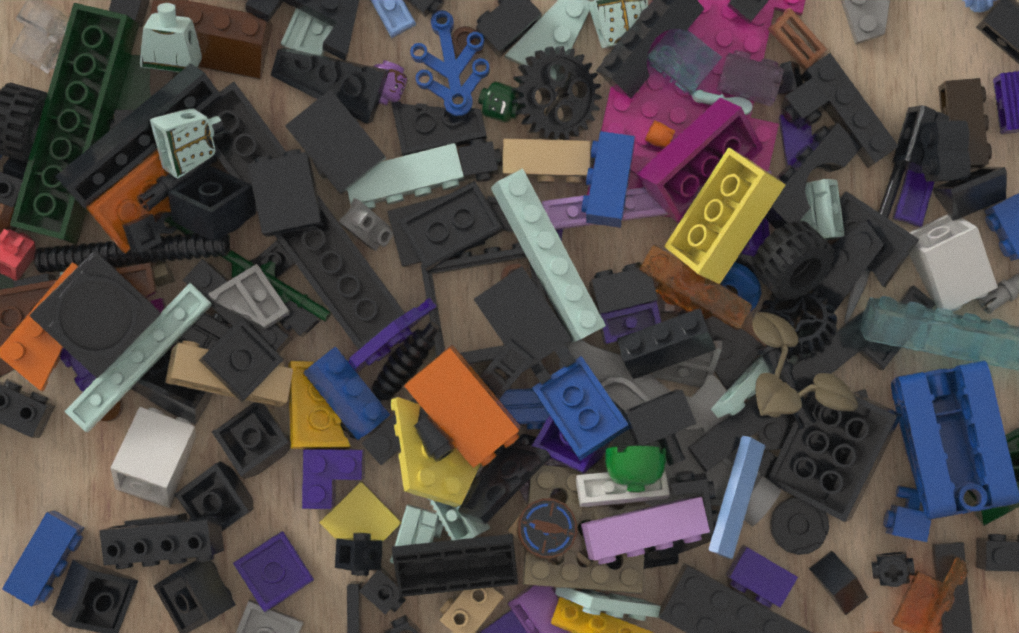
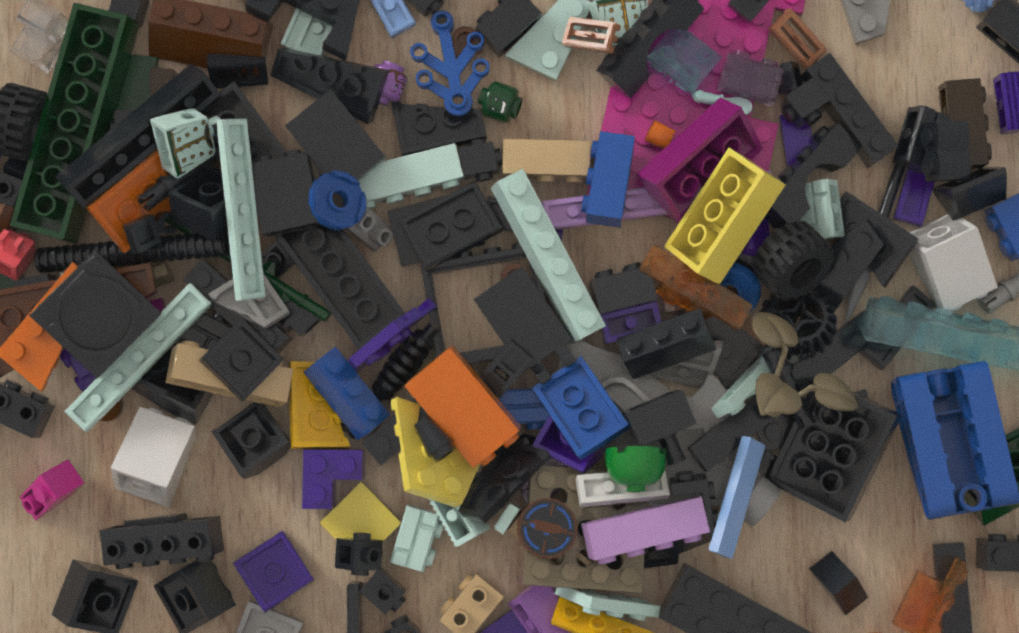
blue brick [2,510,85,607] -> none
light aqua torso [140,3,202,72] -> none
black slope [174,461,254,532] -> none
black piece [392,534,518,597] -> none
black gear [511,46,602,140] -> none
dark purple brick [726,545,798,608] -> none
black tile [770,497,829,555] -> none
black connector [871,551,915,587] -> none
blue brick [883,485,932,542] -> none
none -> dark pink slope [19,459,85,521]
none -> black slope [207,54,268,89]
none -> light aqua tile [216,119,266,301]
none -> blue tile [308,170,366,231]
none -> light aqua tile [494,502,521,534]
none -> nougat tile [561,17,621,54]

